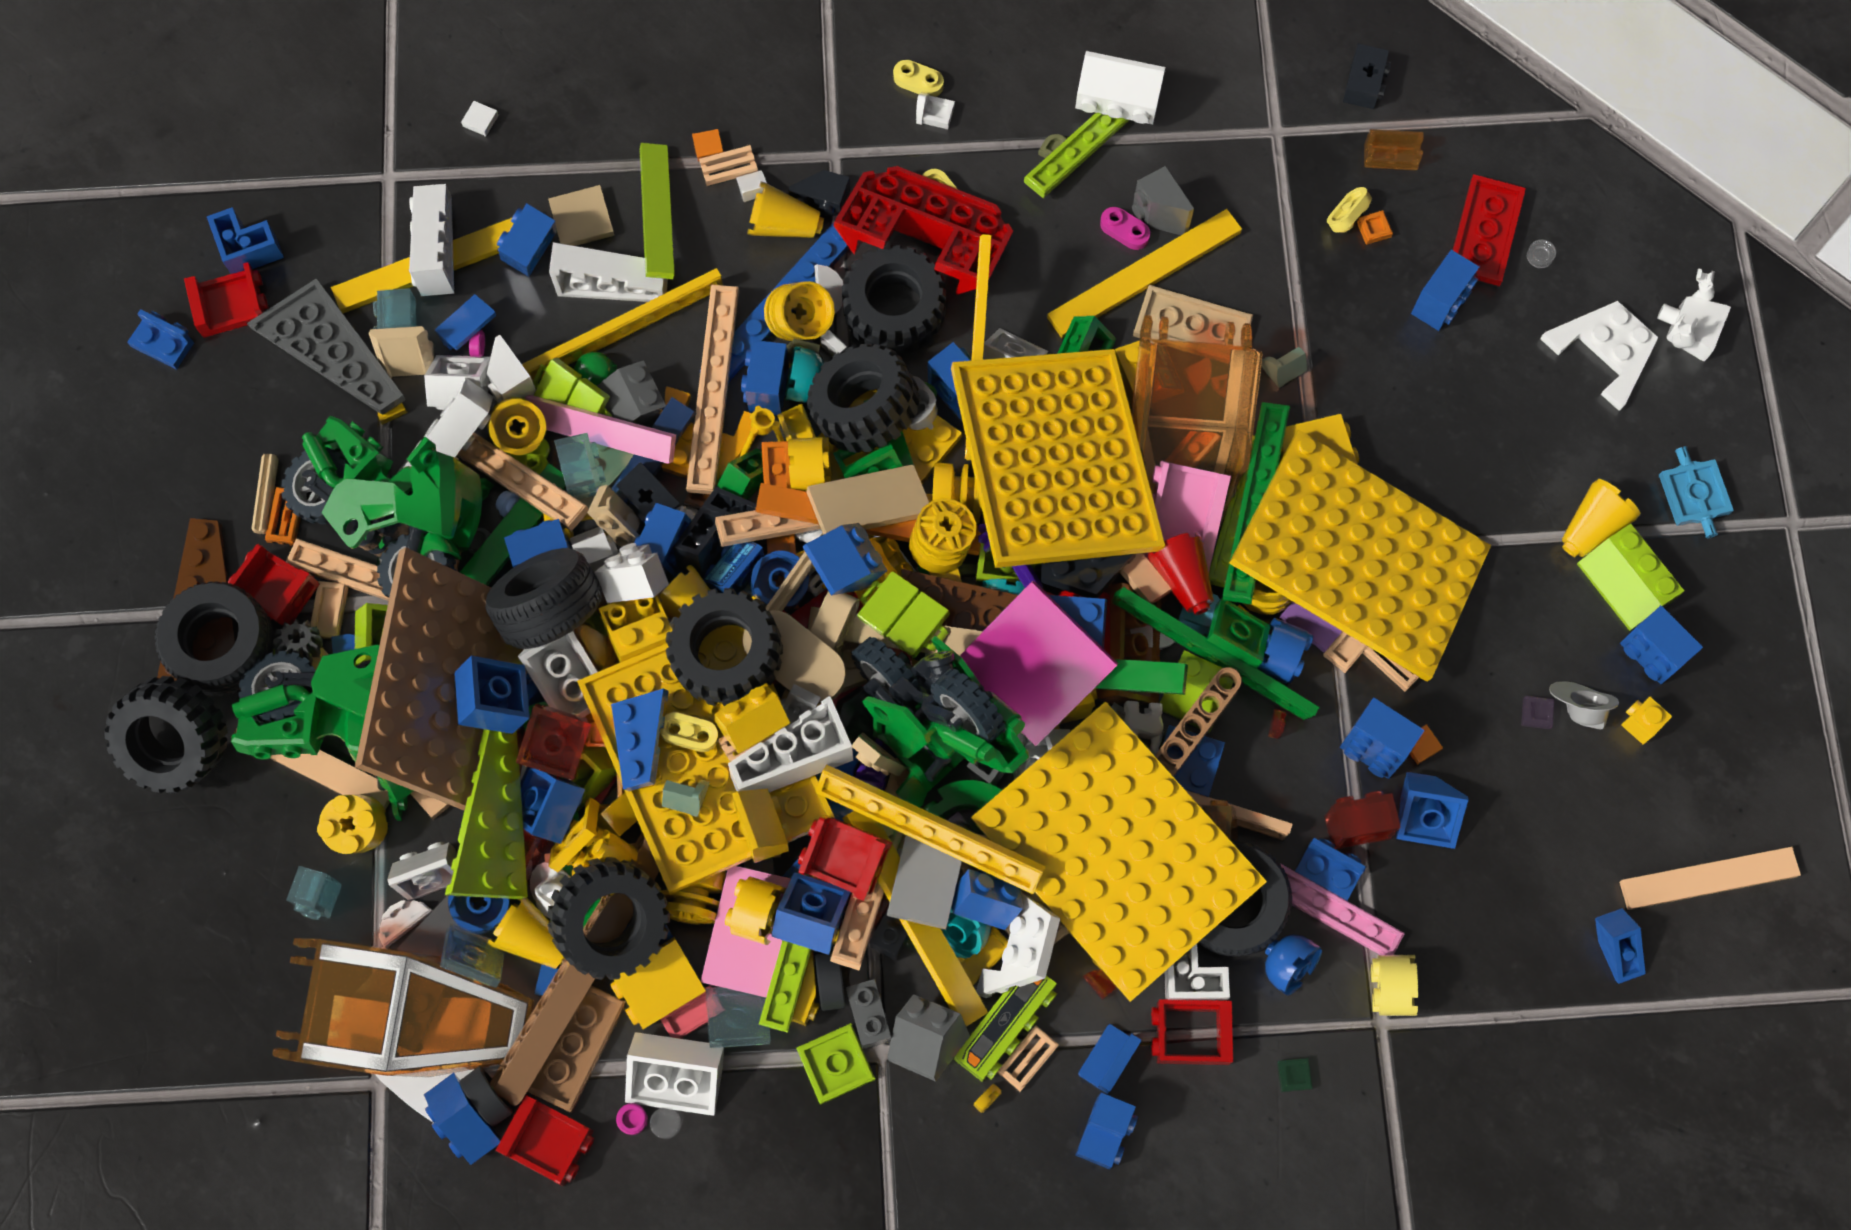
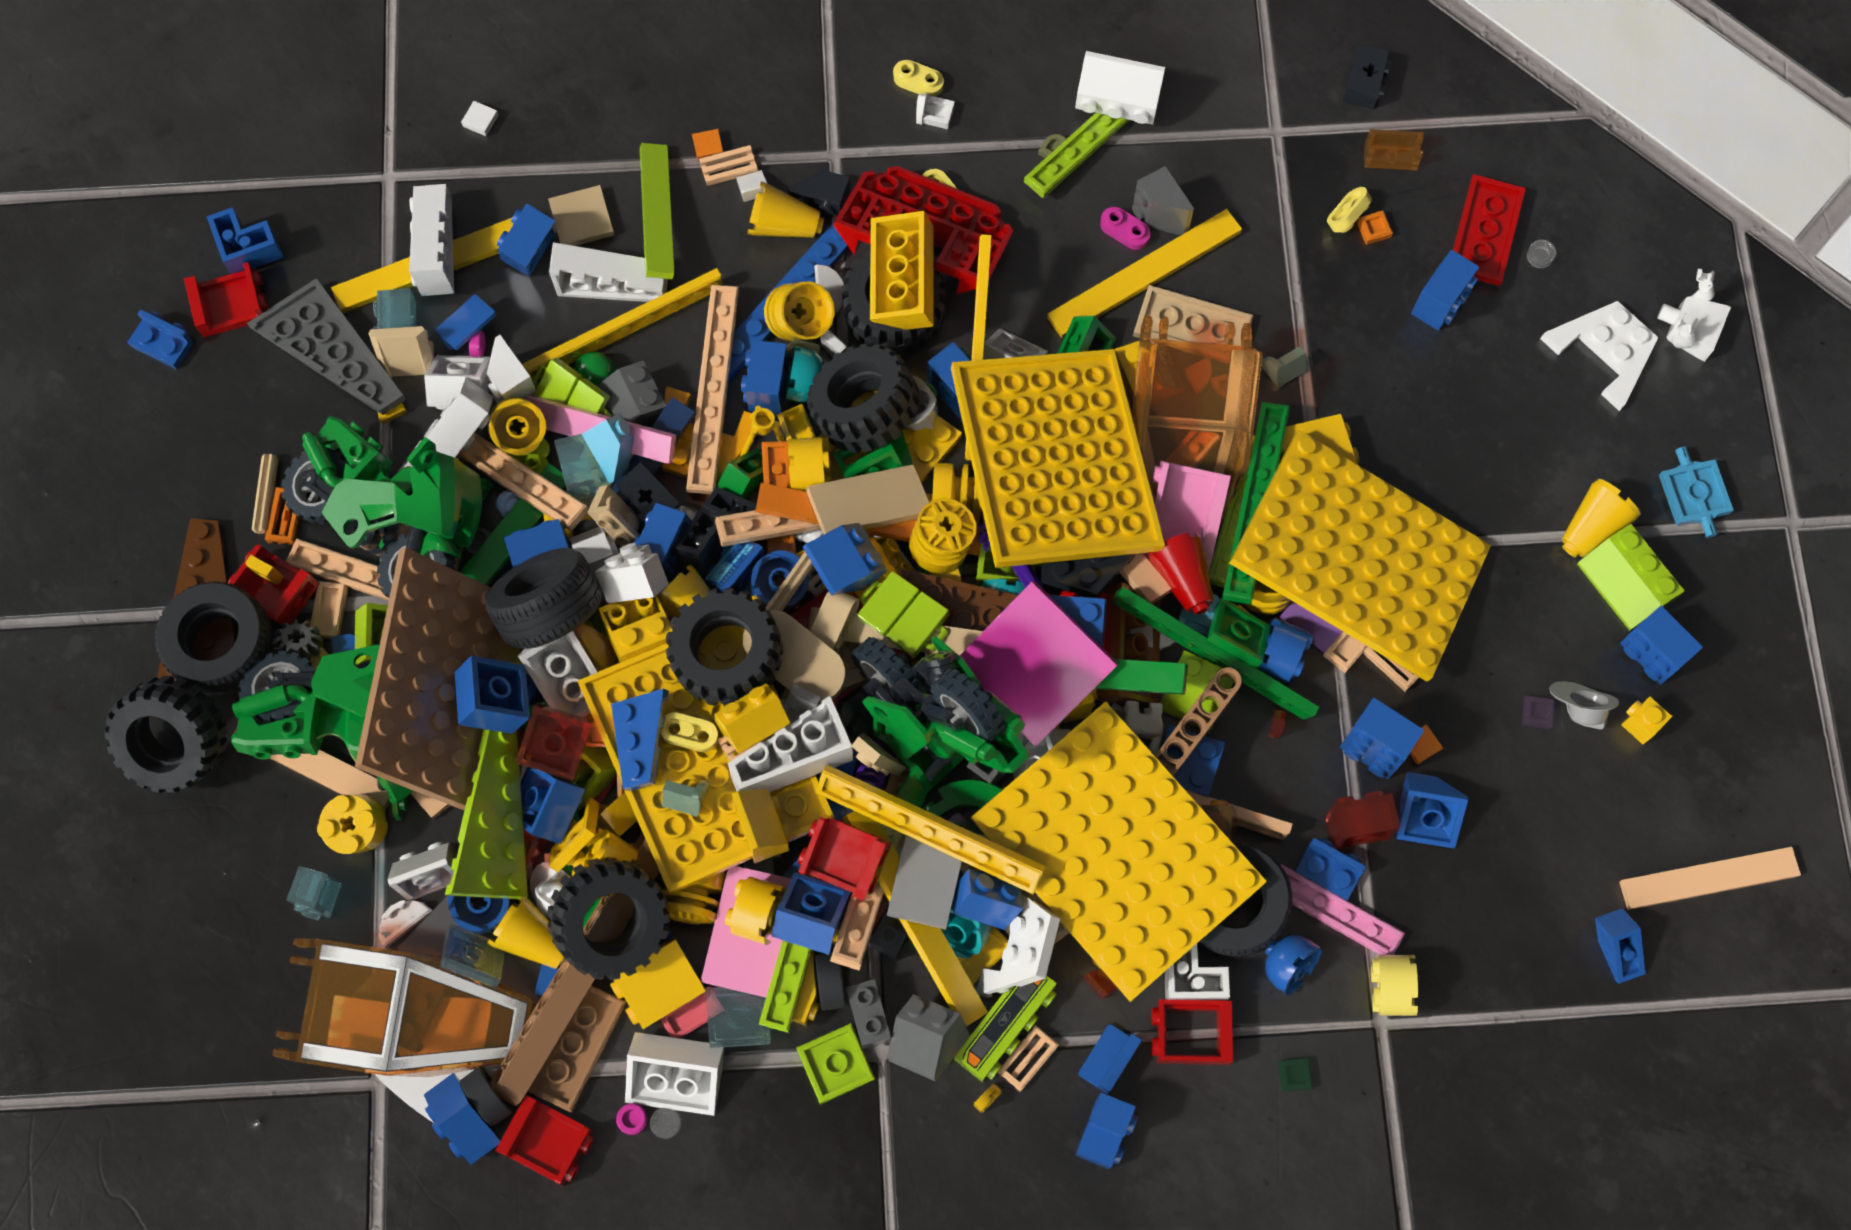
none -> yellow tile [245,555,284,585]
none -> medium azure slope [582,413,634,484]
none -> yellow slope [870,211,933,330]

